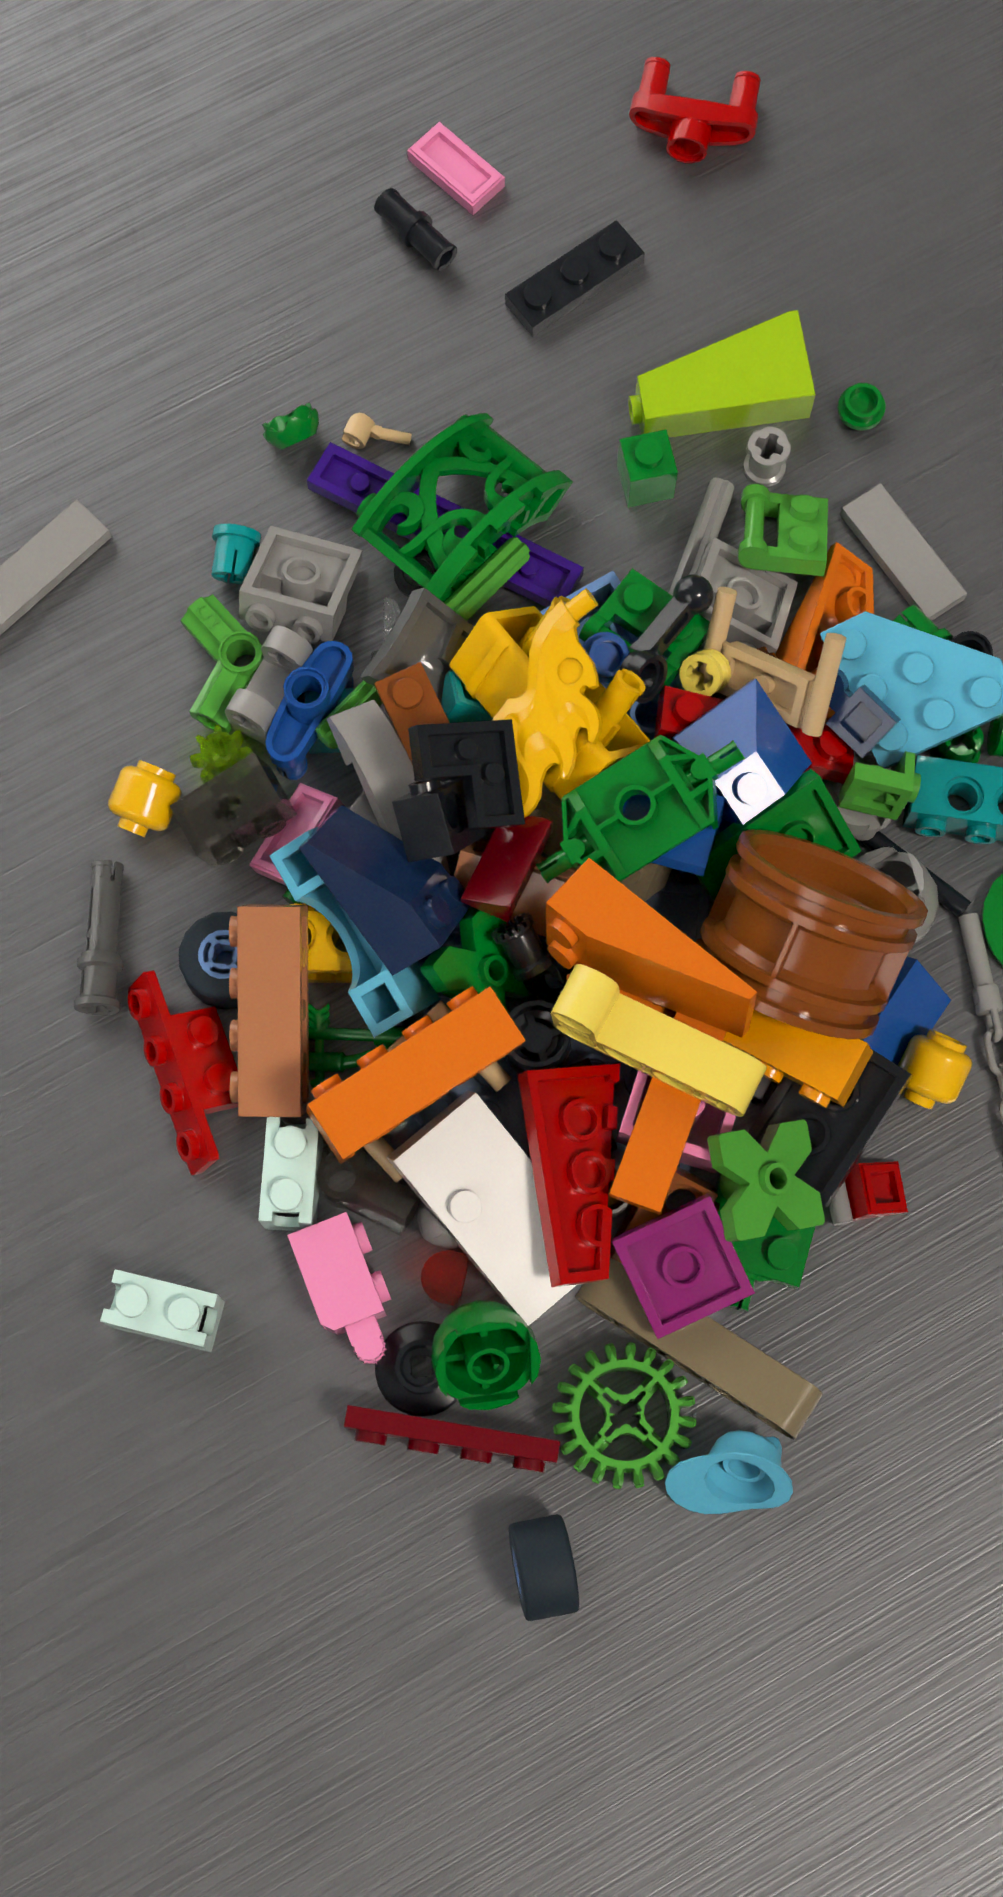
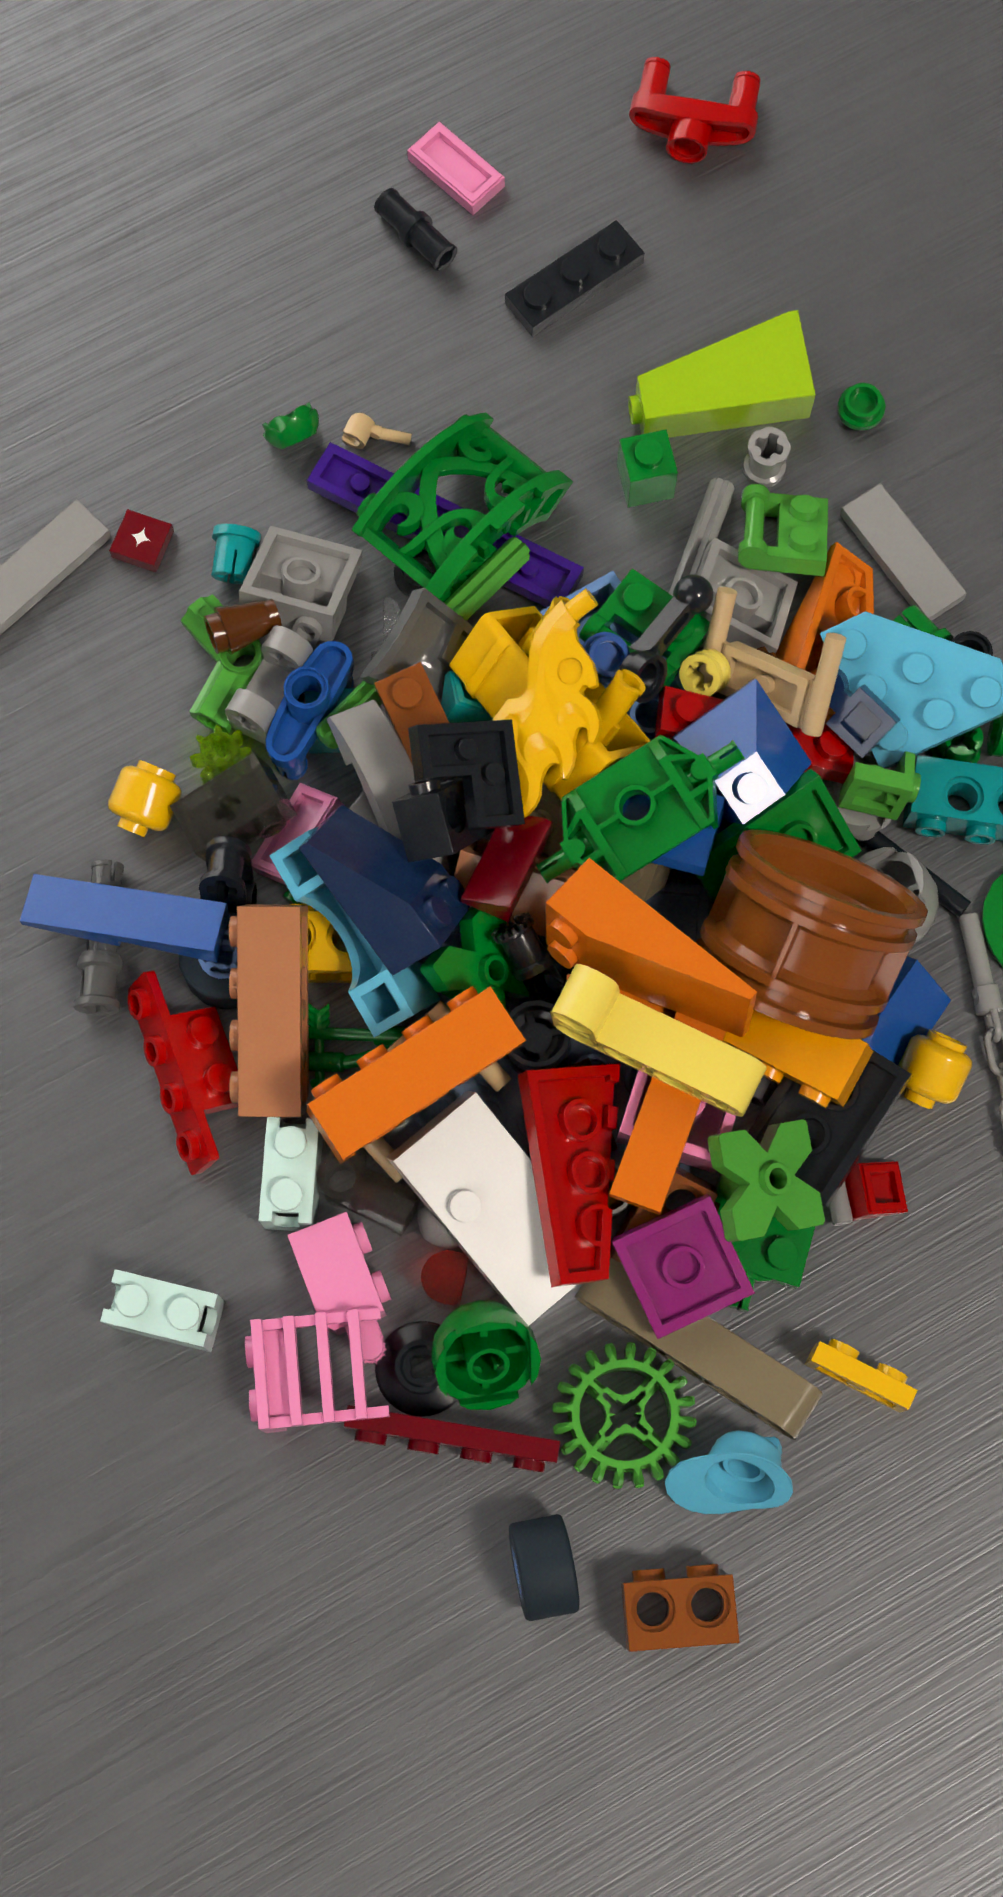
none -> slope [20,874,230,963]
none -> dark red tile [109,509,174,573]
none -> black piece [199,836,257,913]
none -> reddish brown cone [204,599,282,655]
none -> bright pink plate [245,1308,390,1433]
none -> dark orange brick [621,1564,740,1652]
none -> yellow plate [804,1339,918,1413]

